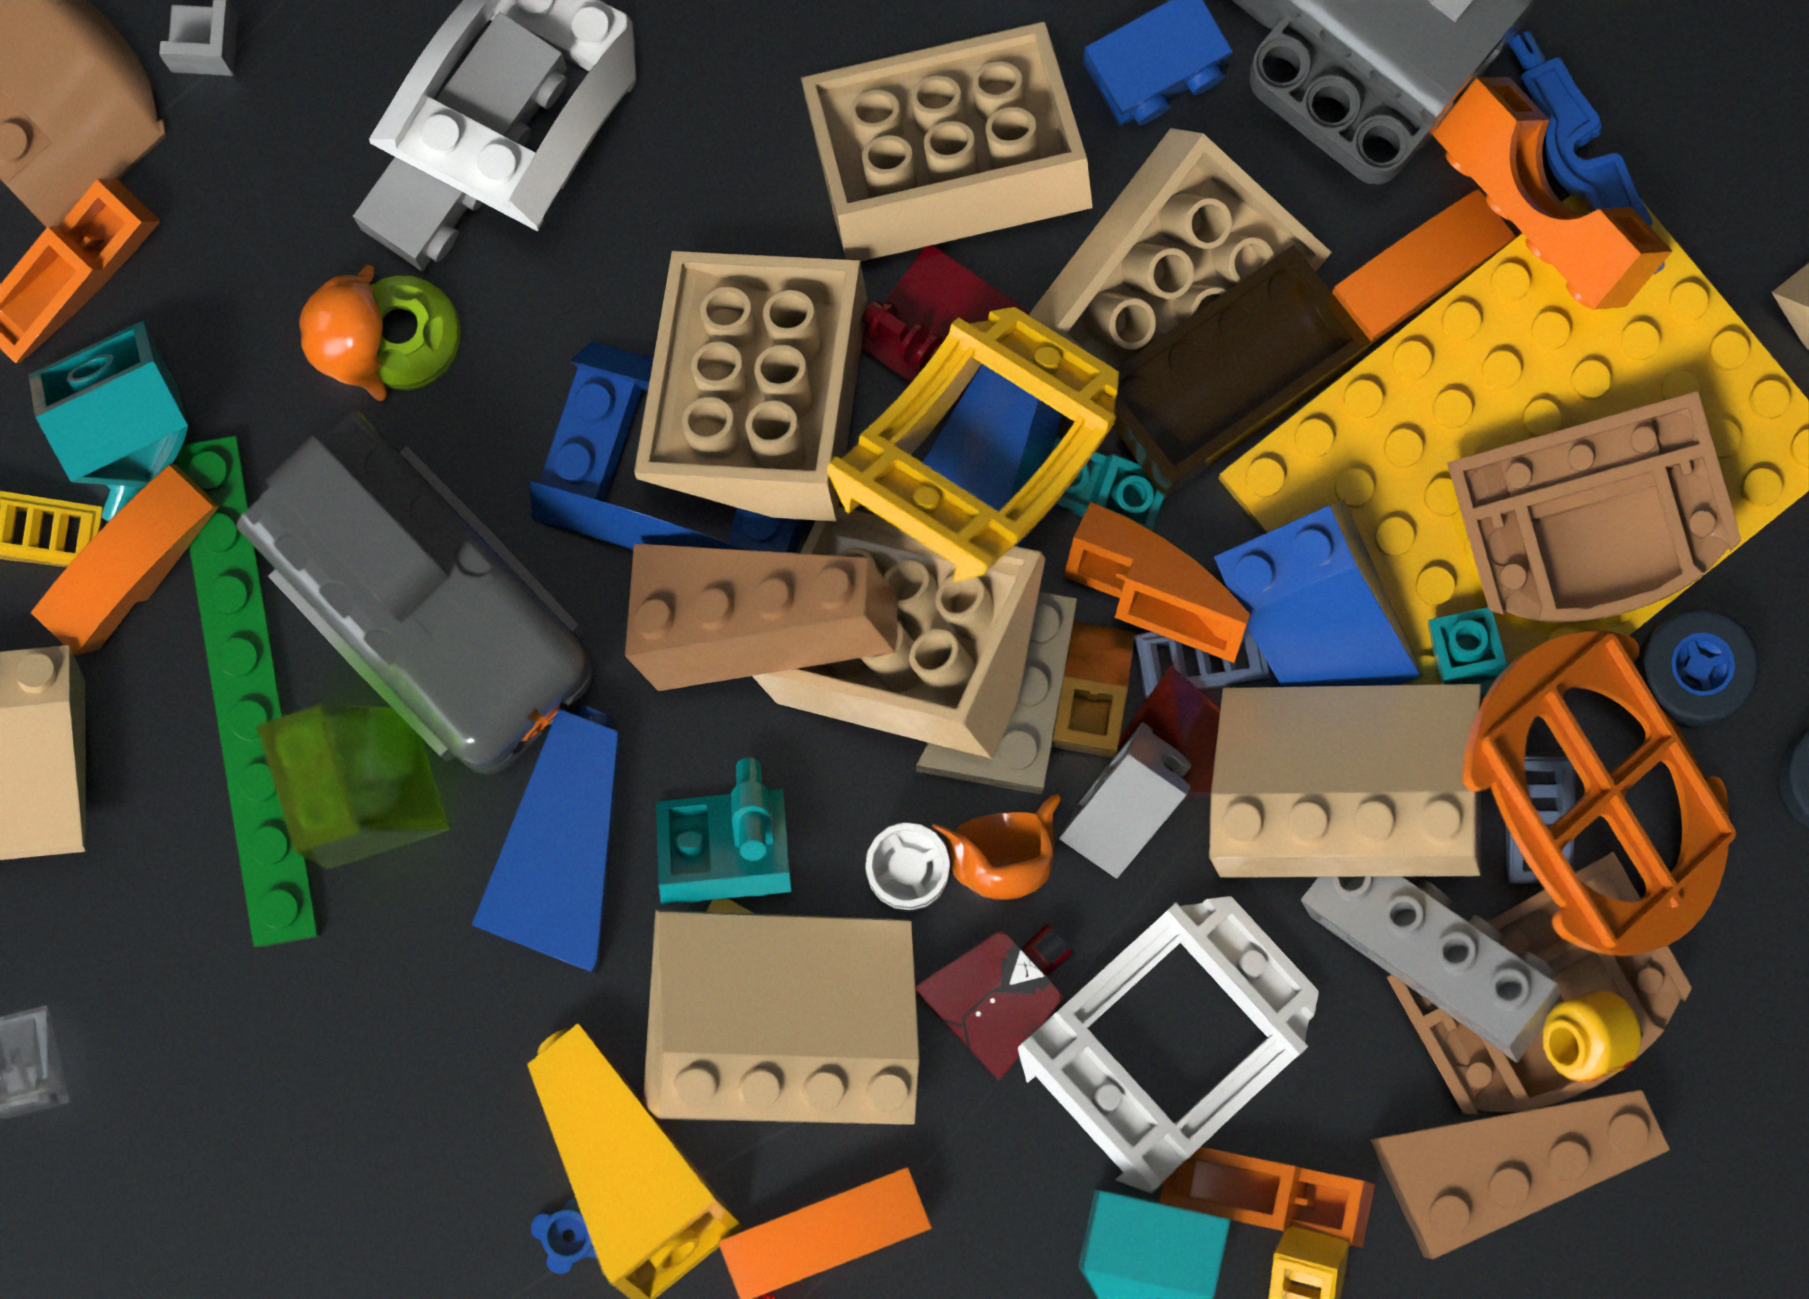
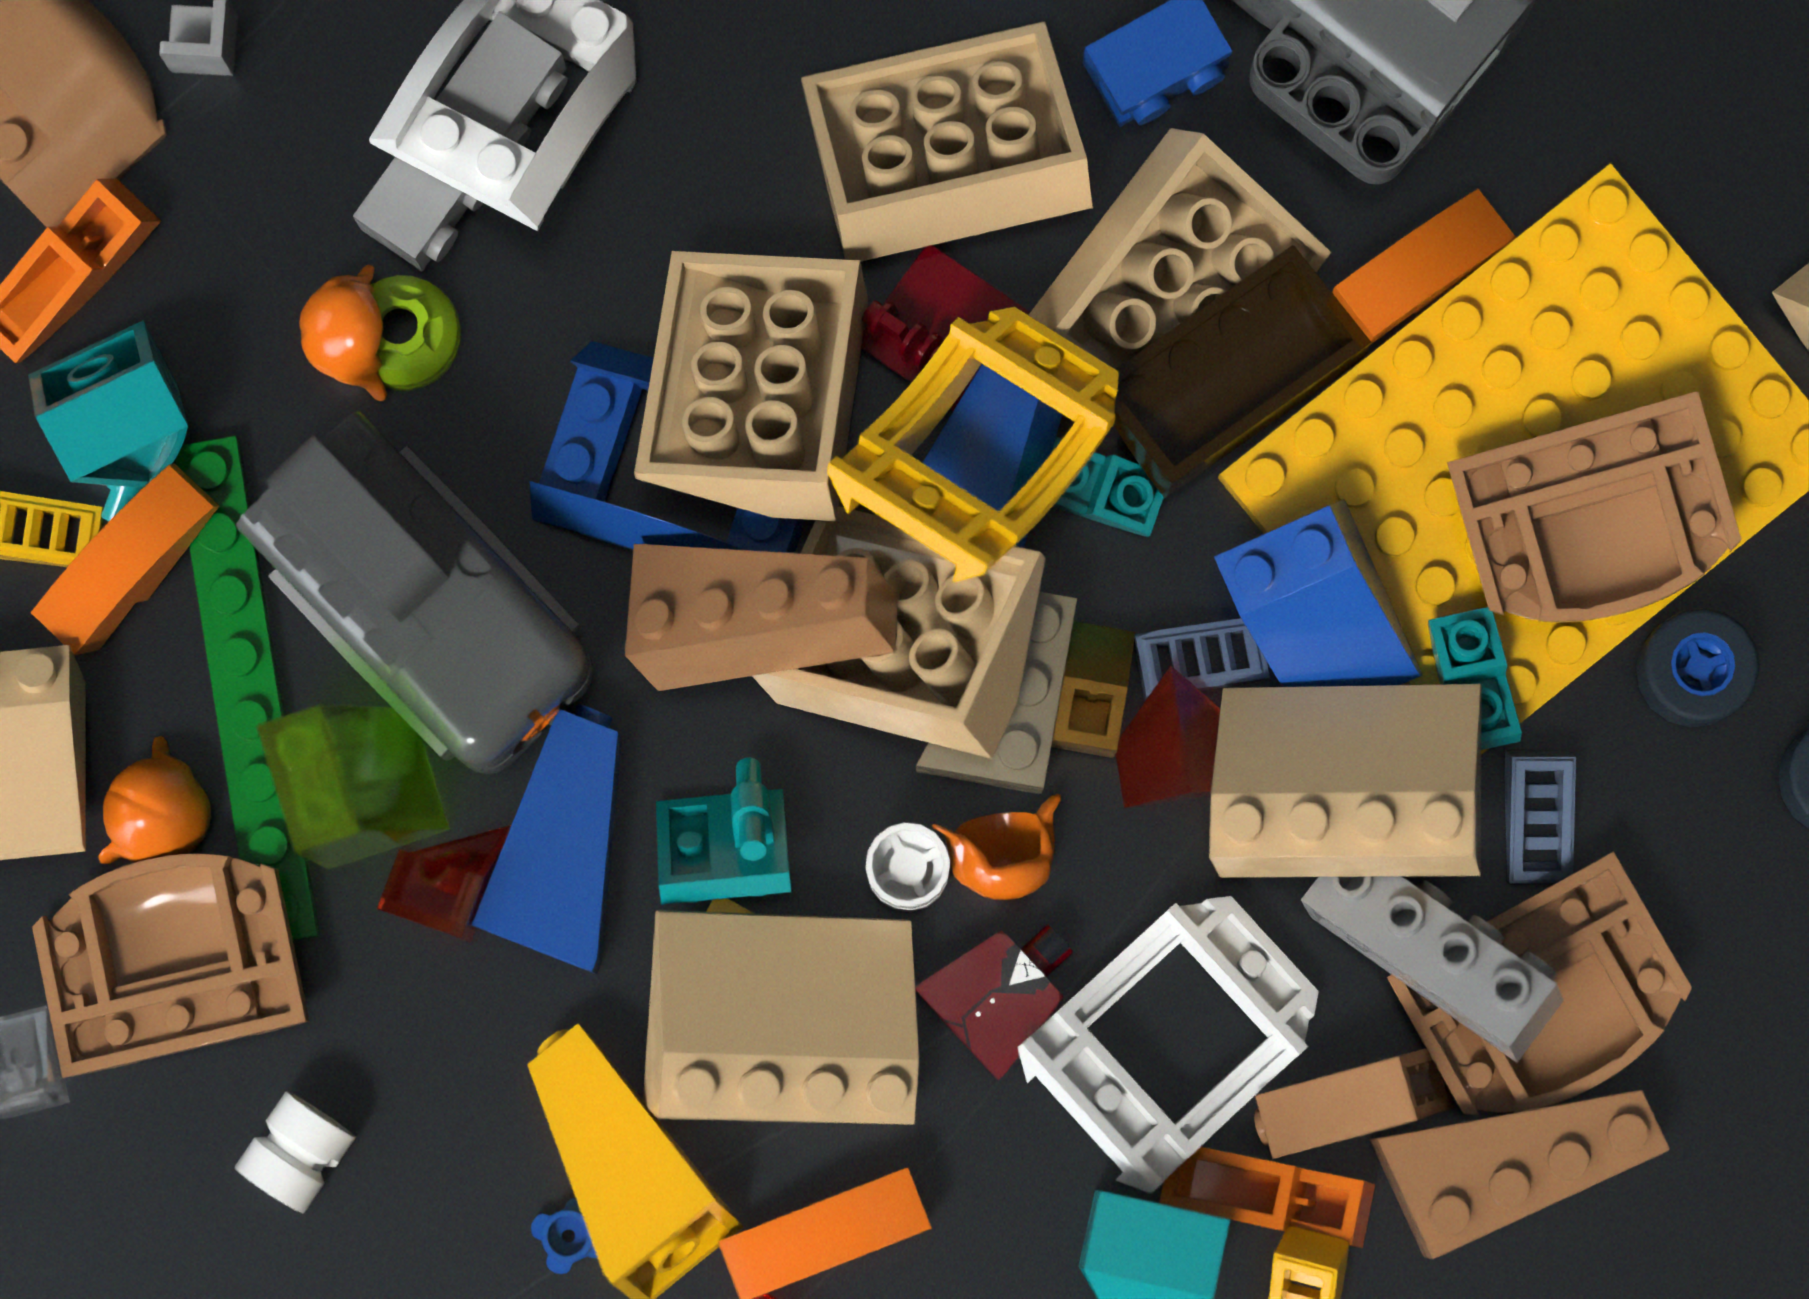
light grey hinge [1059,722,1191,879] -> none
orange slope [1063,501,1250,663] -> none
orange arch [1432,77,1672,310] -> none
orange window [1462,631,1736,956] -> none
blue piece [1509,31,1665,275] -> none
yellow head [1543,990,1641,1083] -> none
none -> medium nougat slope [32,854,309,1078]
none -> orange hair [98,736,211,864]
none -> white wheel [235,1091,356,1213]
none -> clear red slope [377,825,511,943]
none -> medium nougat slope [1254,1048,1455,1159]

